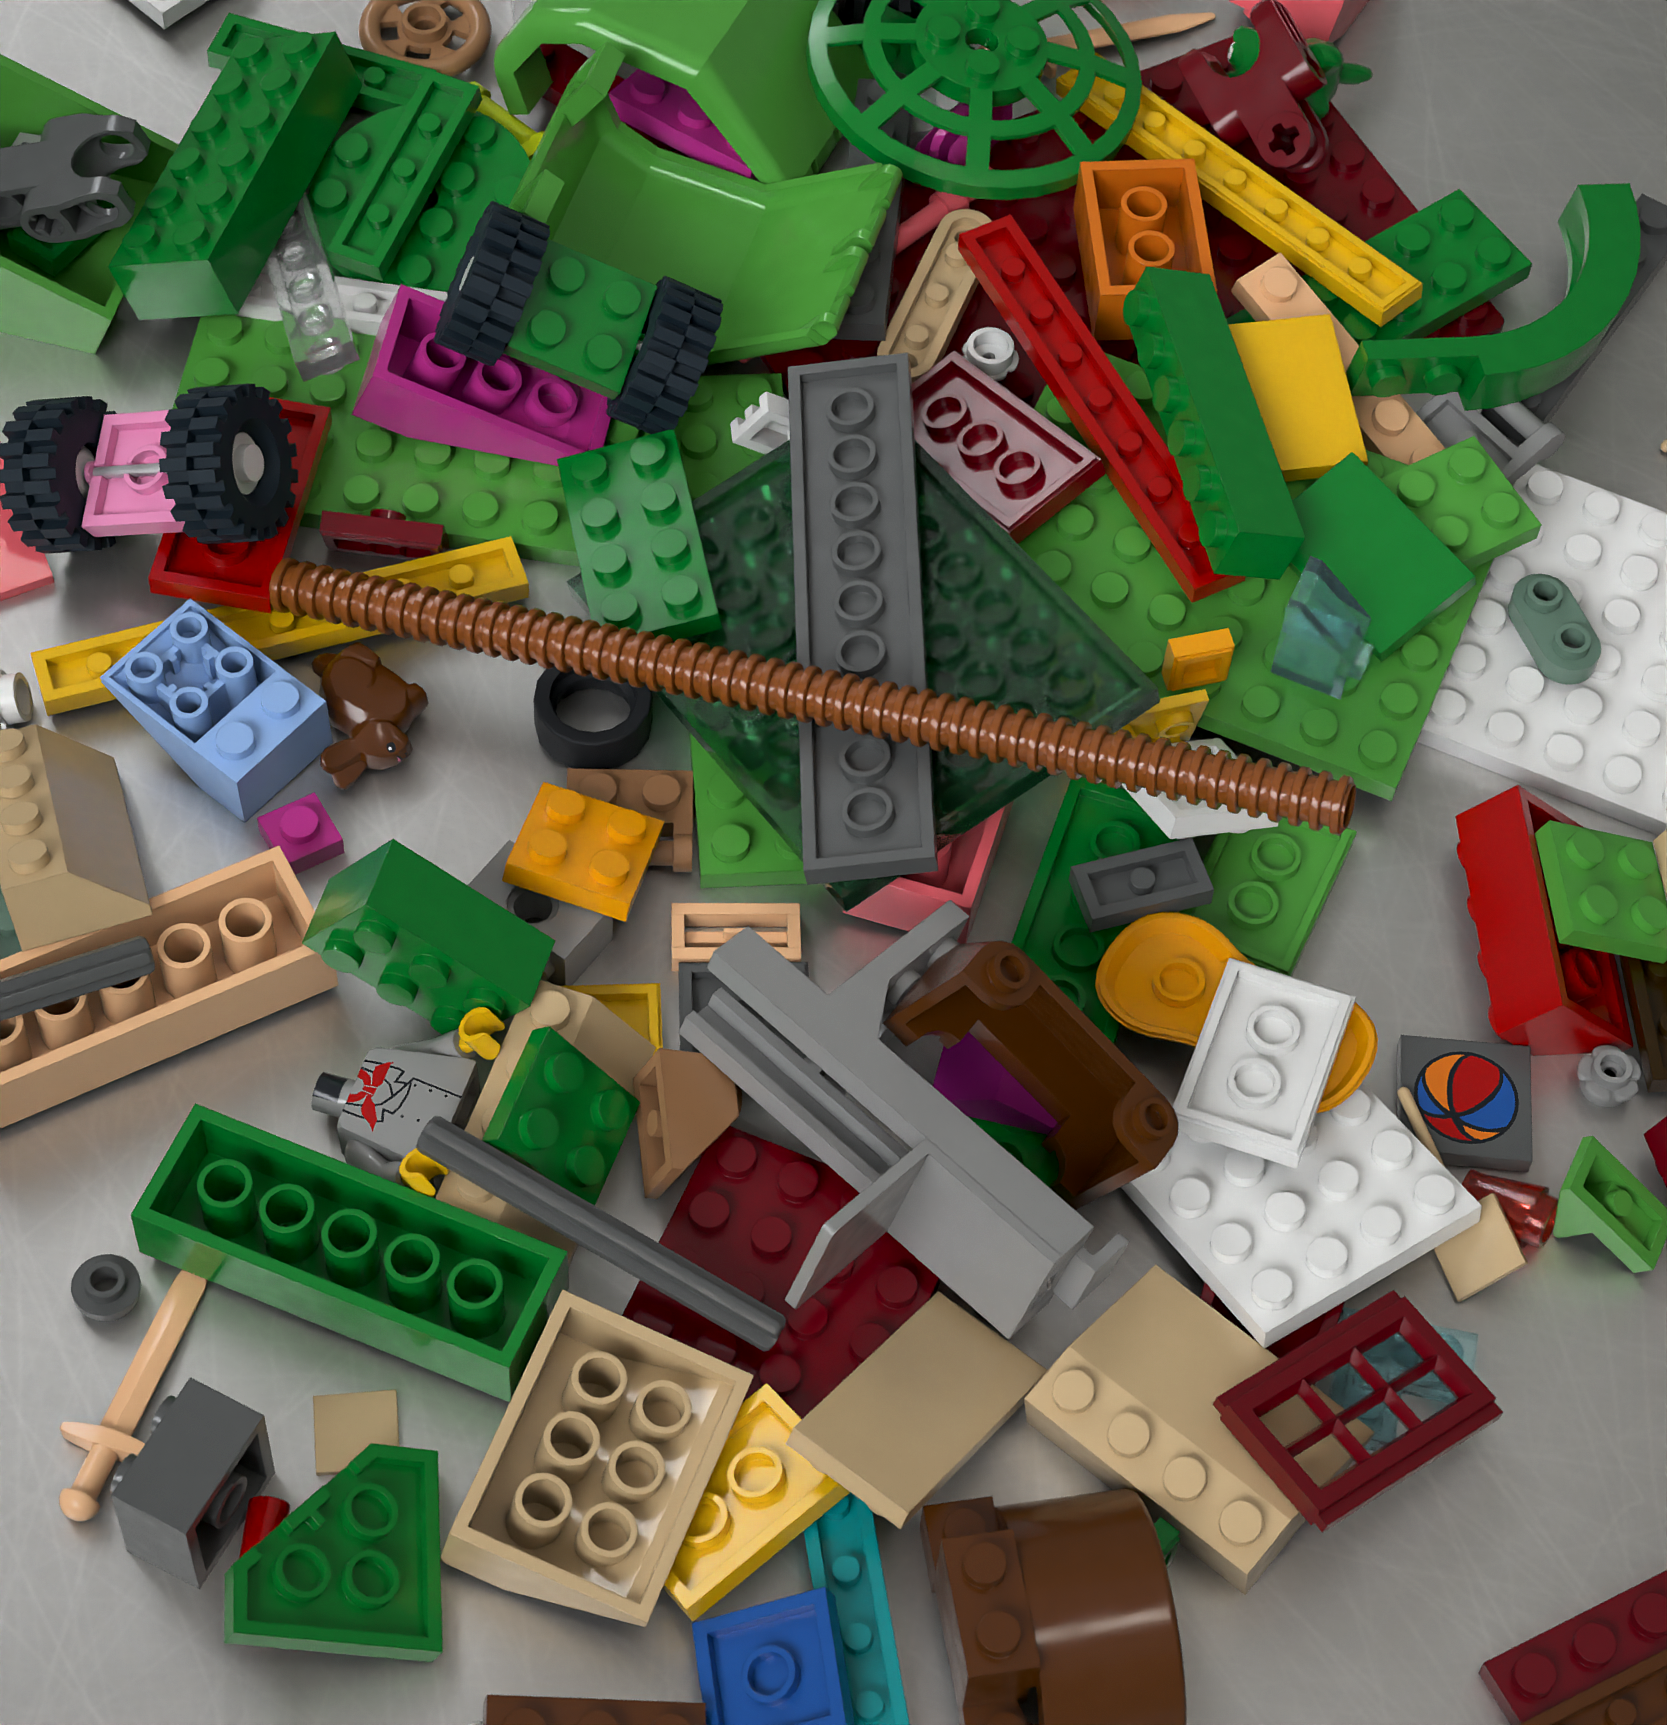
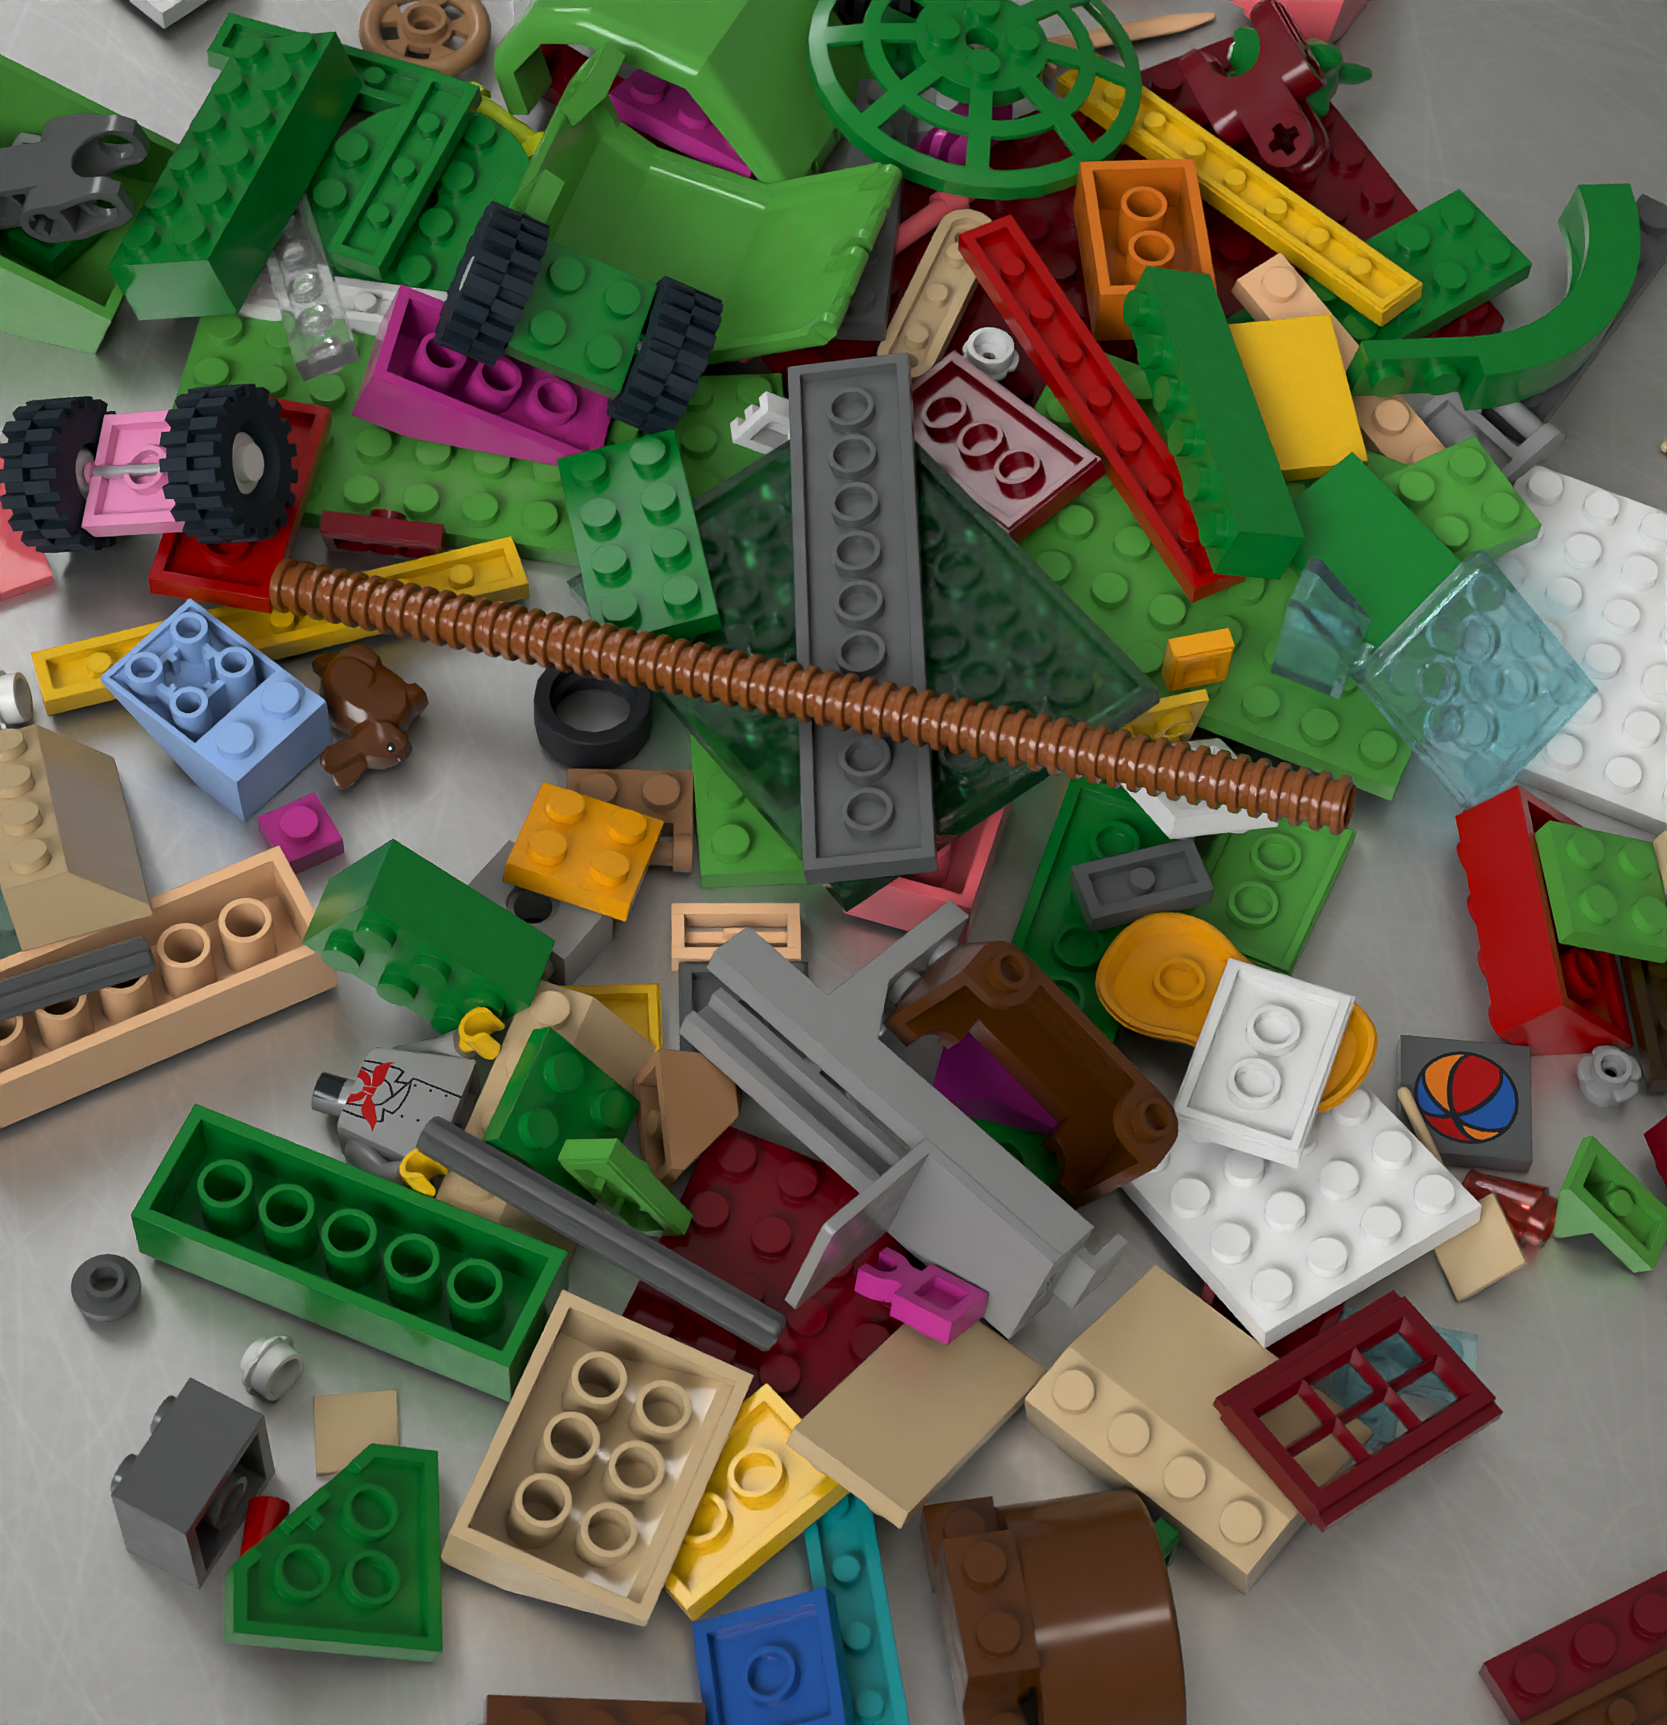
light nougat sword [59,1270,208,1521] -> none
sand green plate [1508,574,1601,685] -> none
none -> white plate [240,1335,304,1401]
none -> bright green plate [557,1138,693,1236]
none -> dark pink plate [854,1247,989,1345]
none -> clear light blue plate [1351,549,1599,812]

